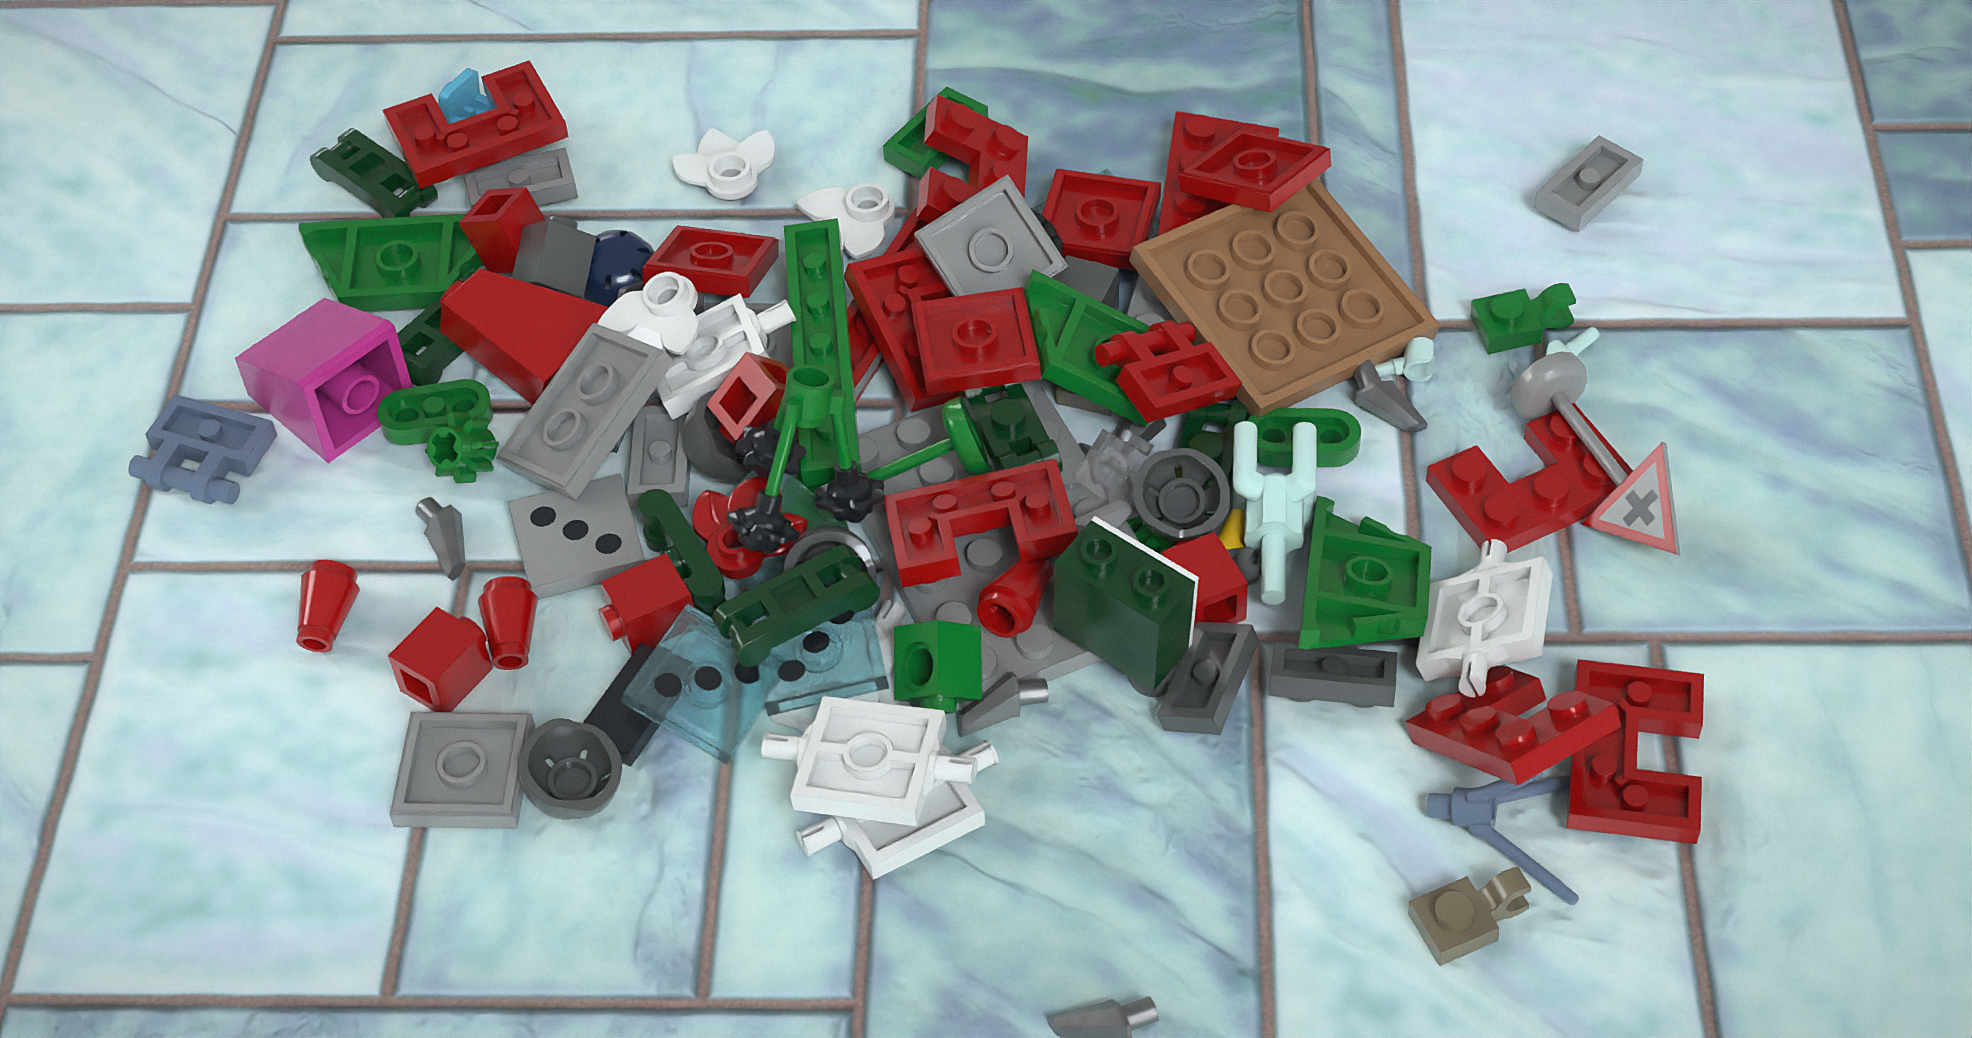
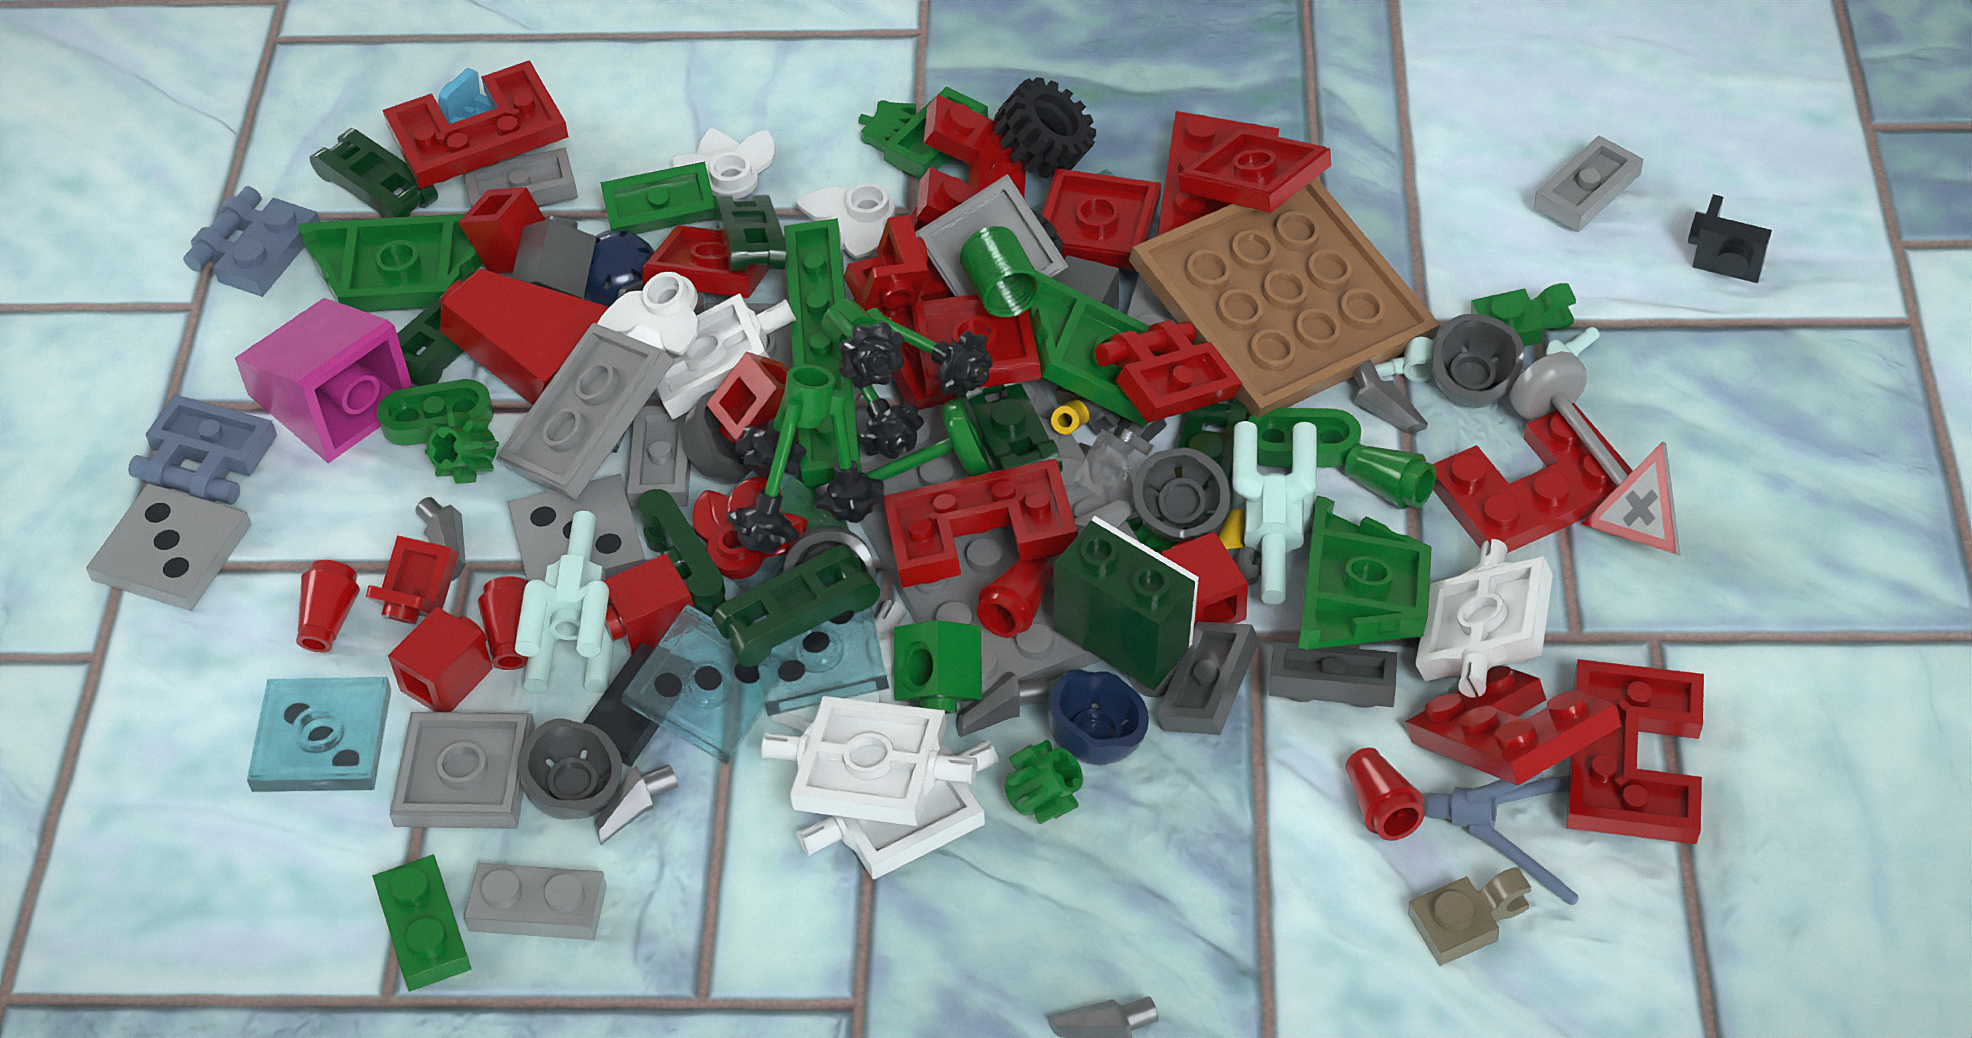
none -> light grey tile [86,483,251,611]
none -> sand blue plate [183,186,320,297]
none -> clear light blue tile [247,677,392,792]
none -> red bracket [365,535,459,625]
none -> green plate [372,854,472,992]
none -> light grey plate [464,863,607,940]
none -> light aqua plant [515,511,615,693]
none -> flat silver bar [595,764,678,845]
none -> green plate [600,161,715,234]
none -> dark green plate [714,195,786,271]
none -> black plant [822,299,993,459]
none -> green piece [858,100,916,152]
none -> red bracket [862,215,929,309]
none -> green piece [960,226,1042,317]
none -> black tyre [994,77,1096,179]
none -> green gear [1004,740,1083,824]
none -> dark blue helmet [1047,669,1149,766]
none -> arm [1051,398,1121,435]
none -> green cone [1345,444,1436,509]
none -> red cone [1345,747,1424,841]
none -> dark grey helmet [1431,314,1524,408]
none -> black bracket [1688,194,1772,284]

